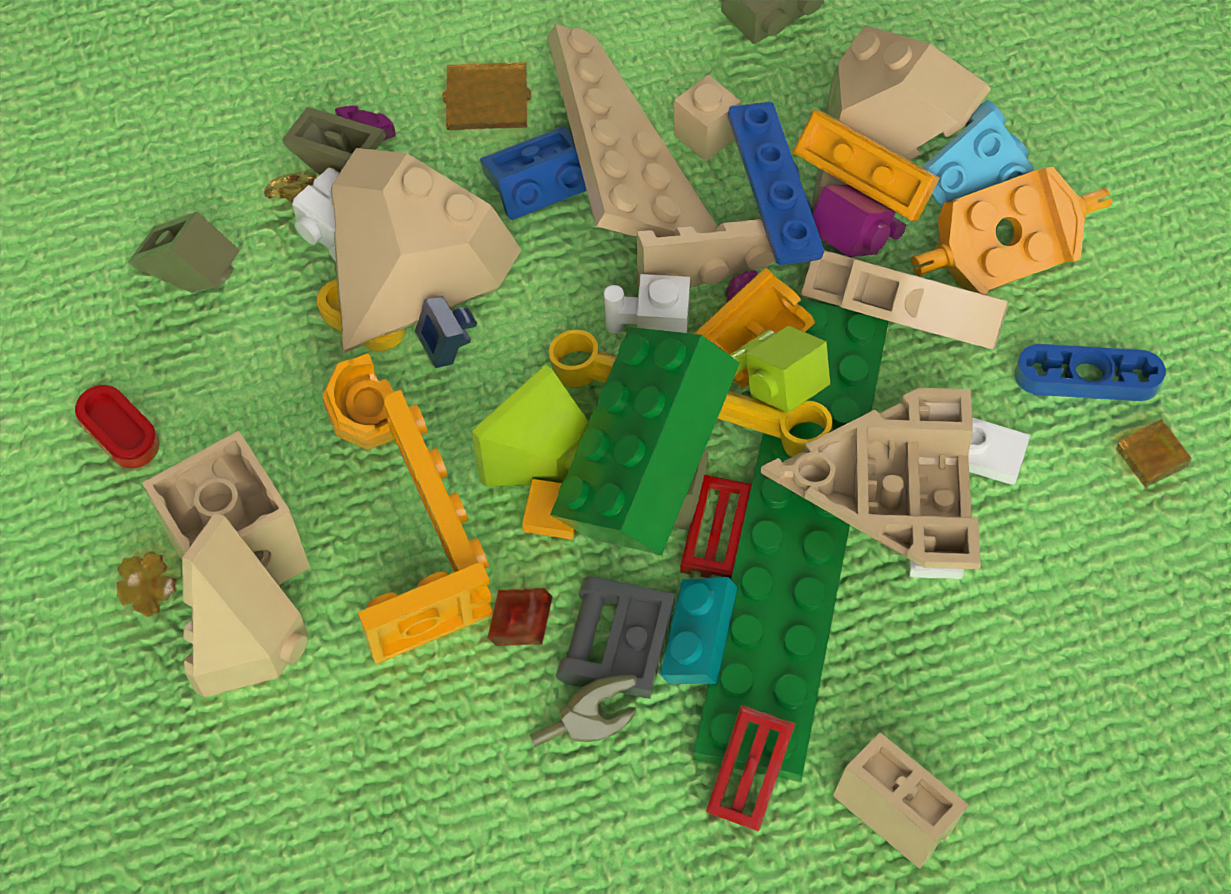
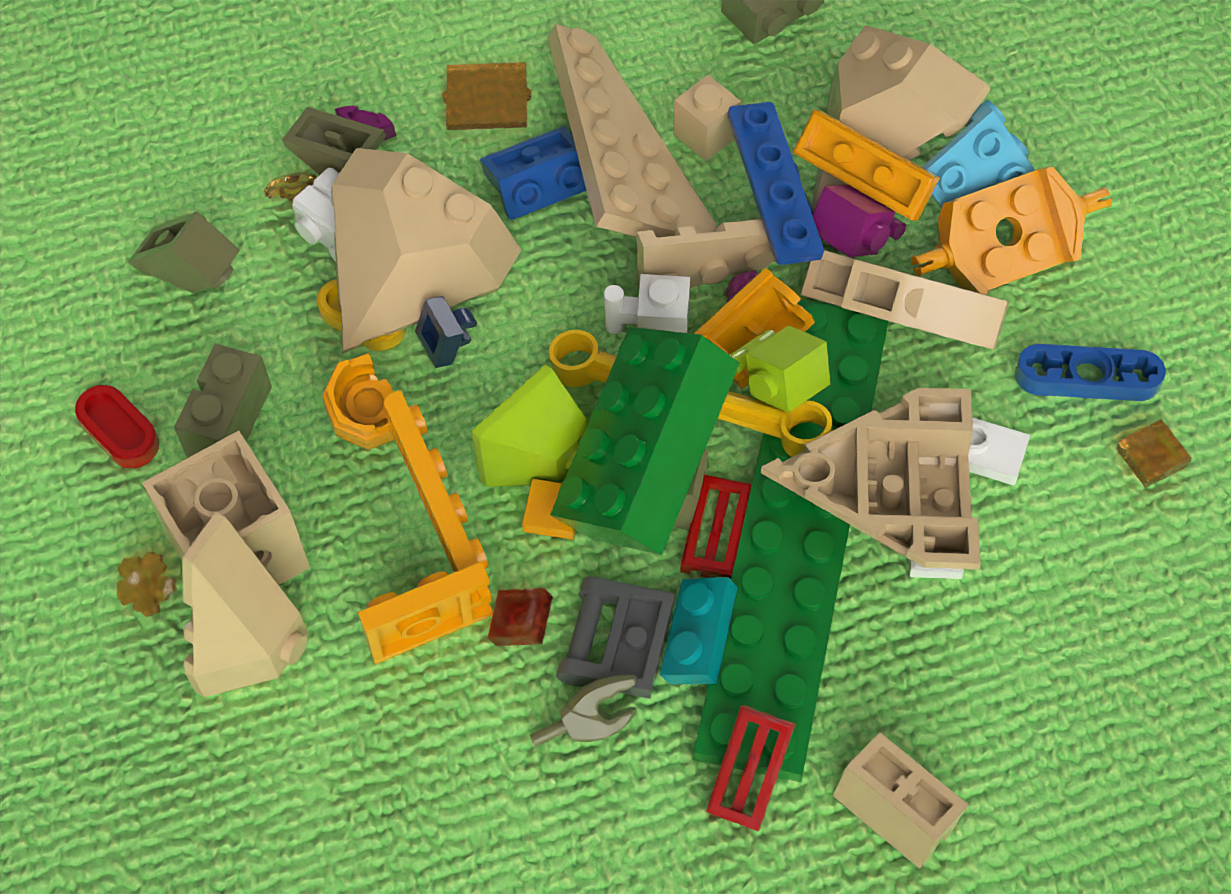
none -> olive piece [174,343,272,458]

